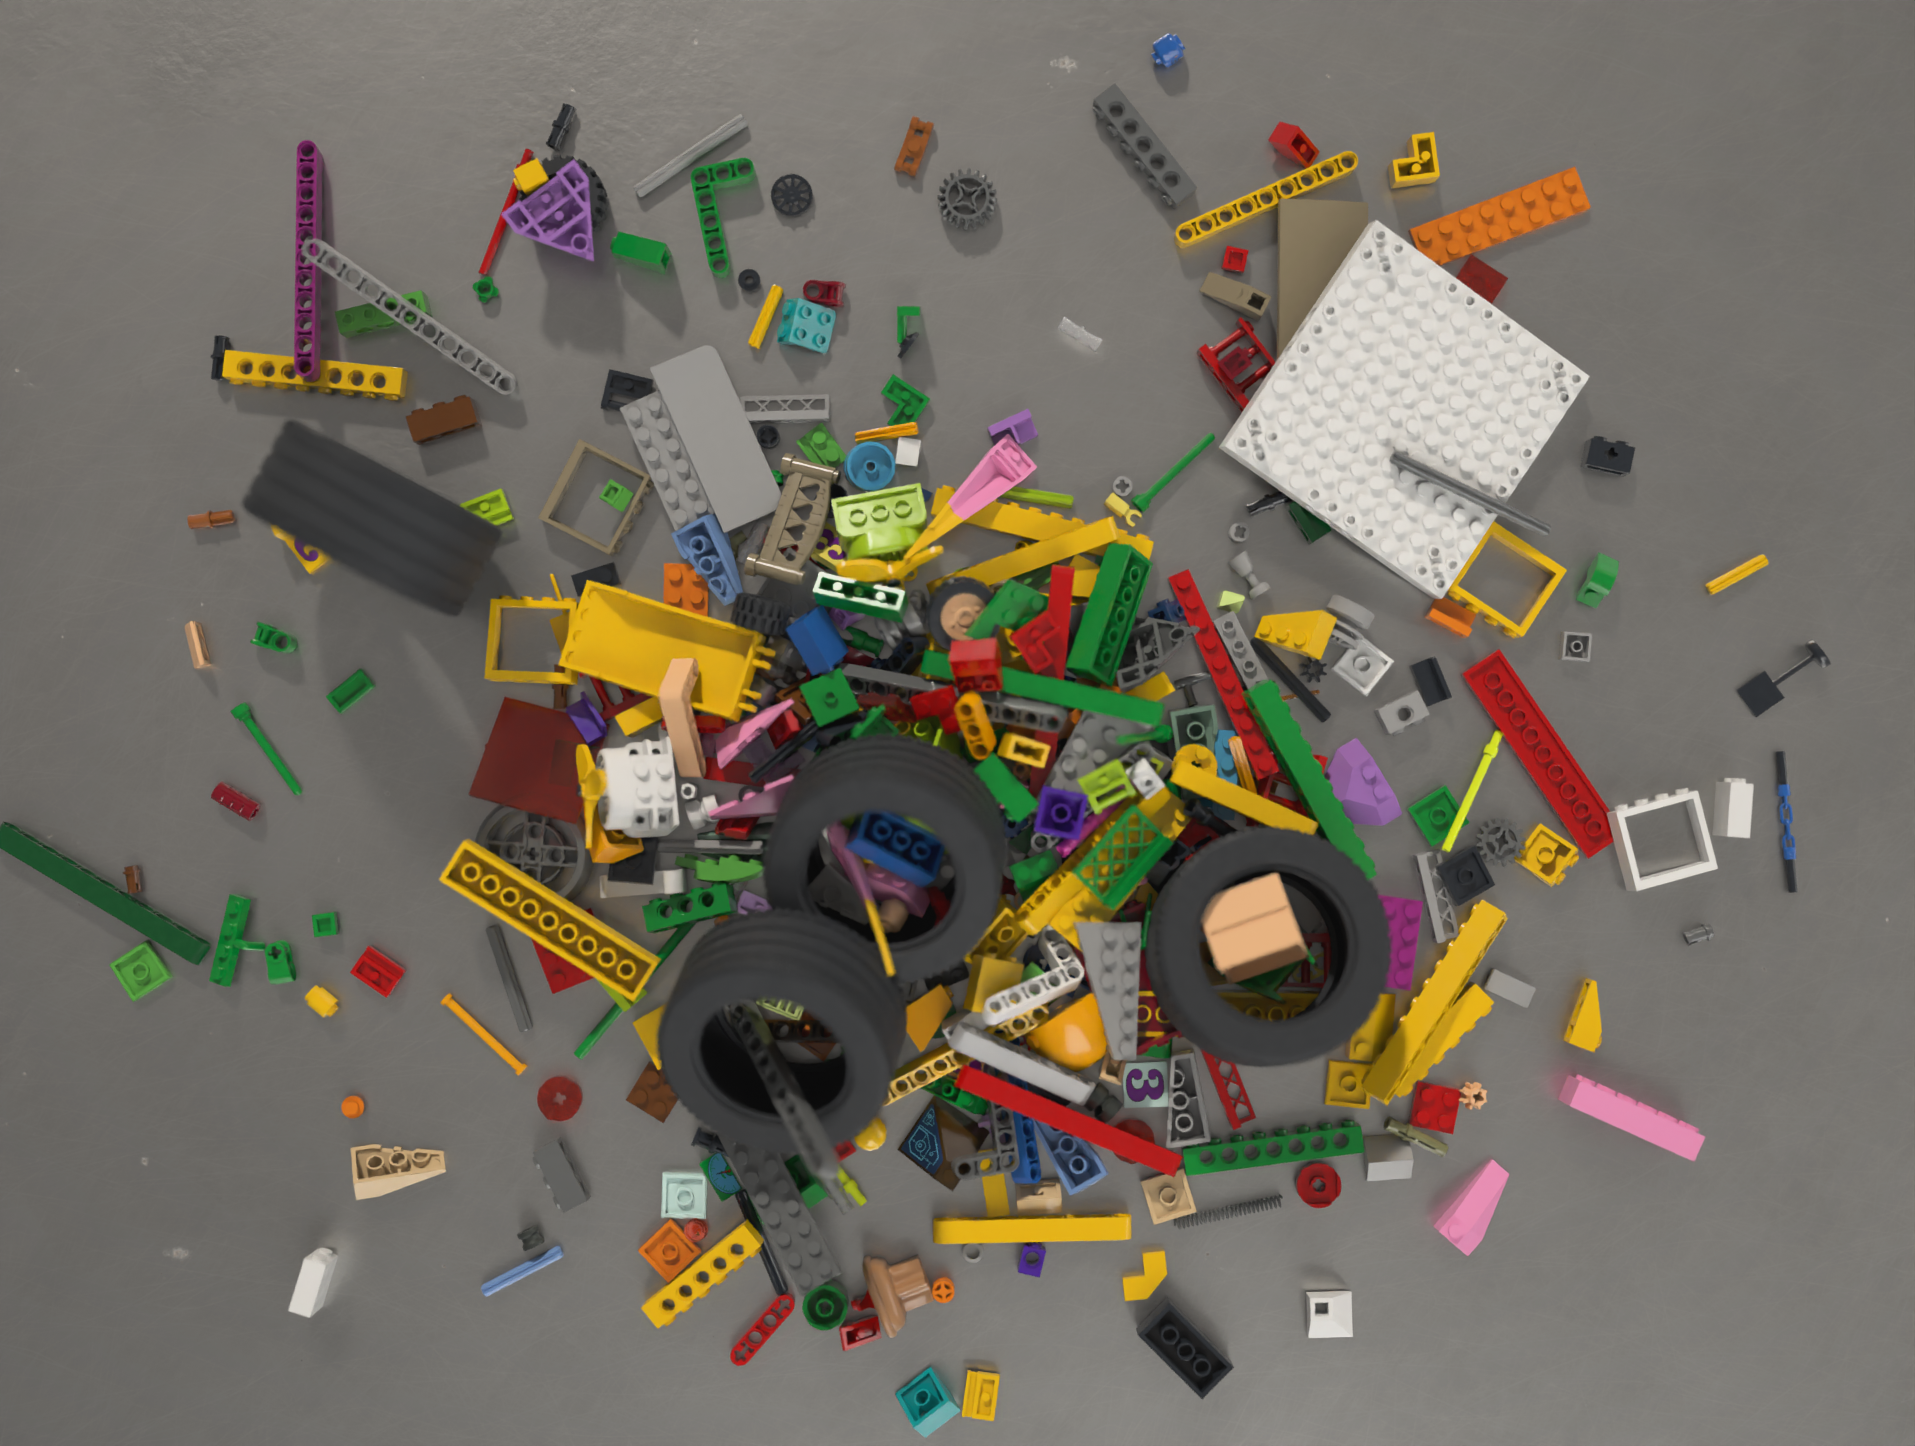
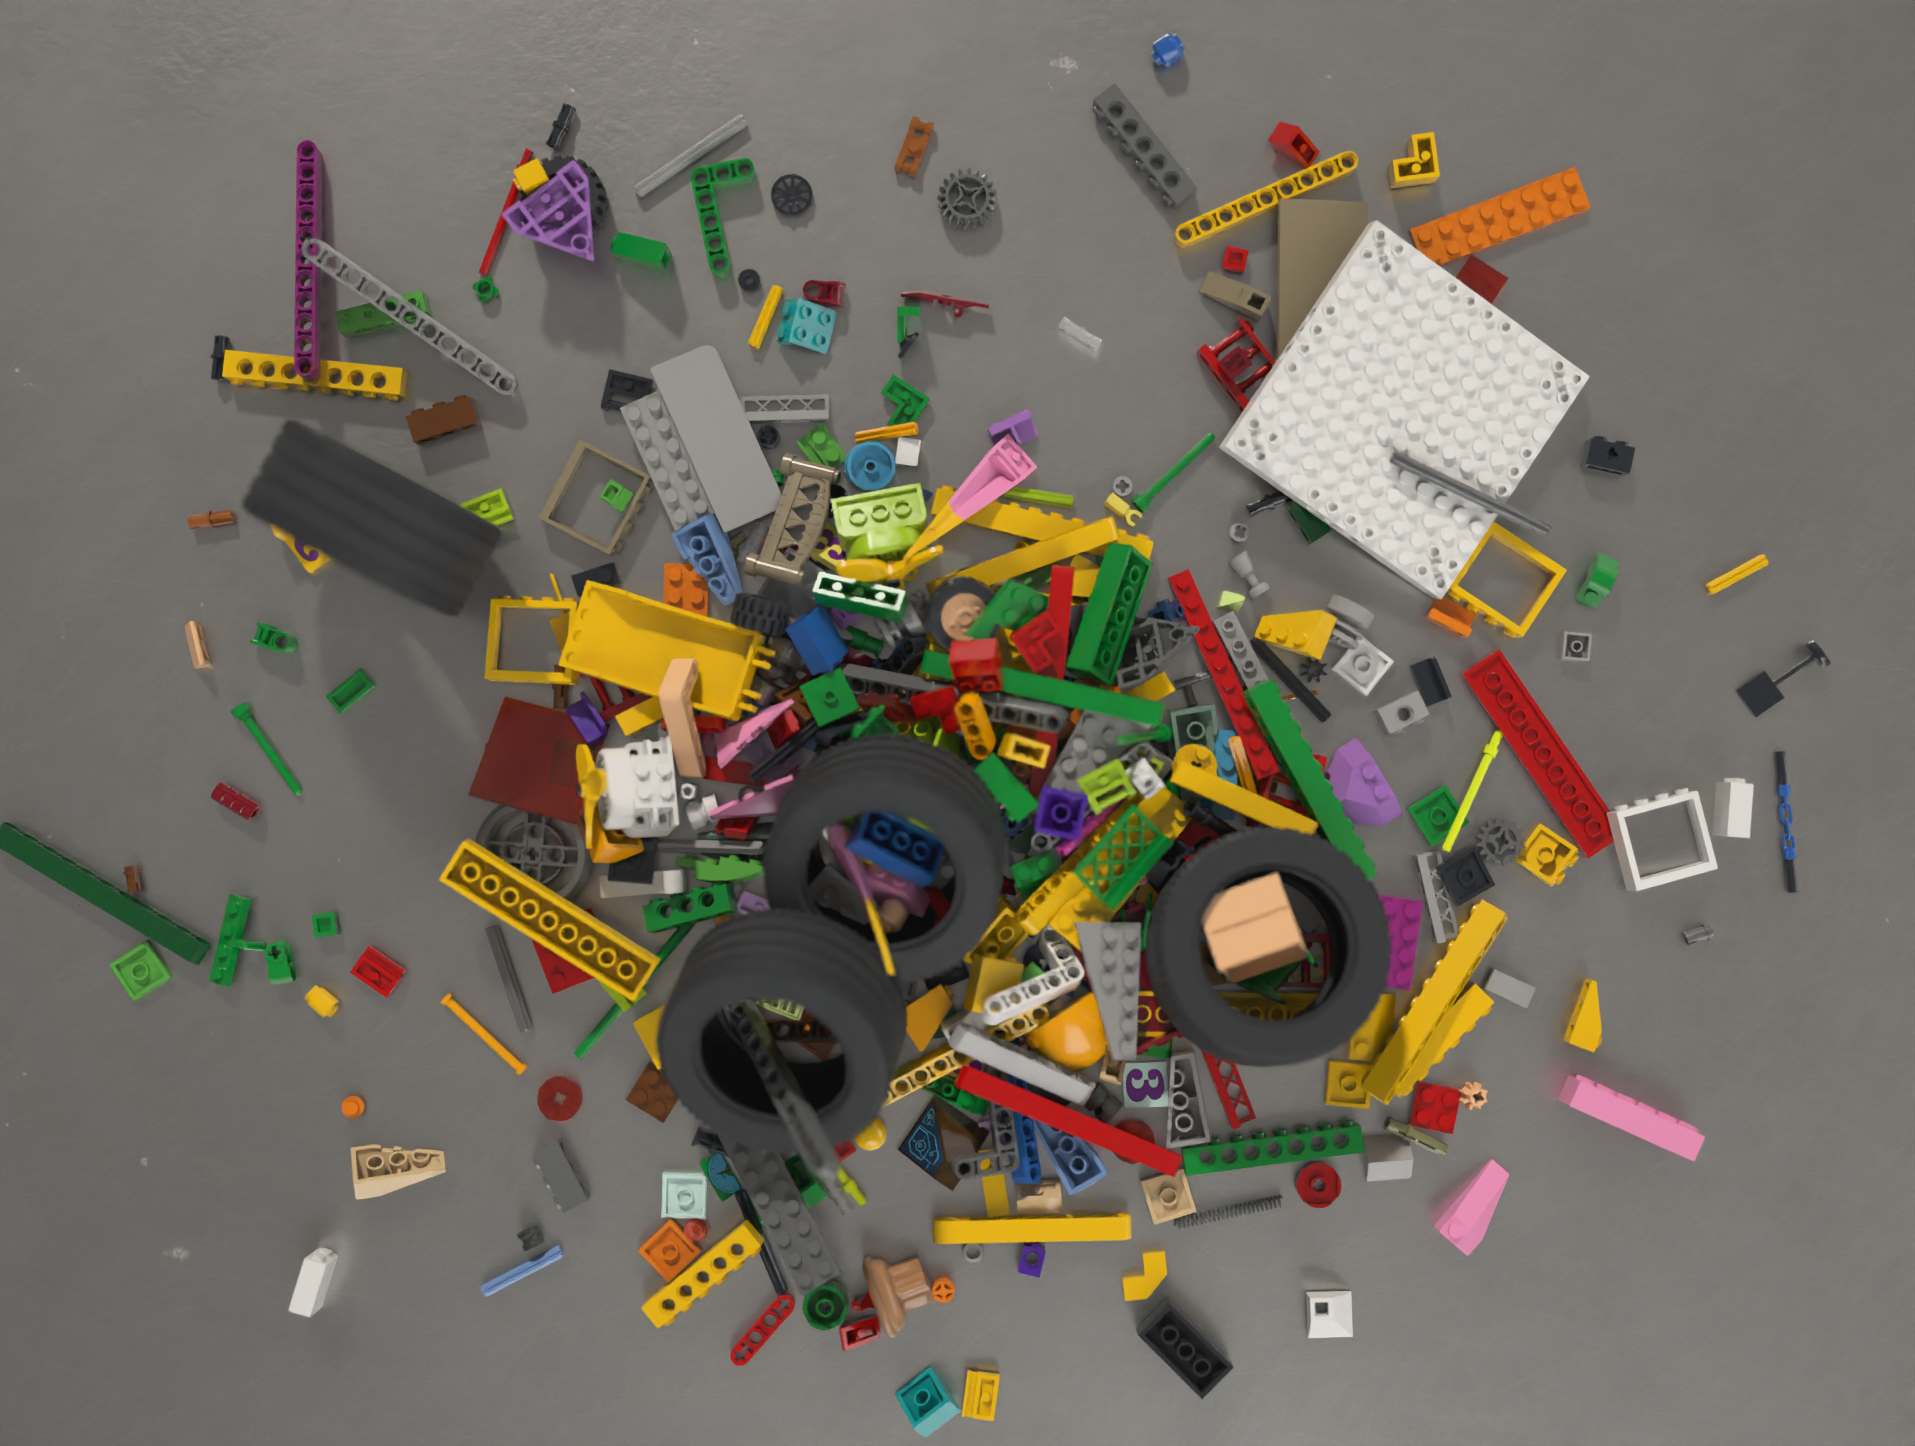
none -> dark red piece [901,289,989,318]

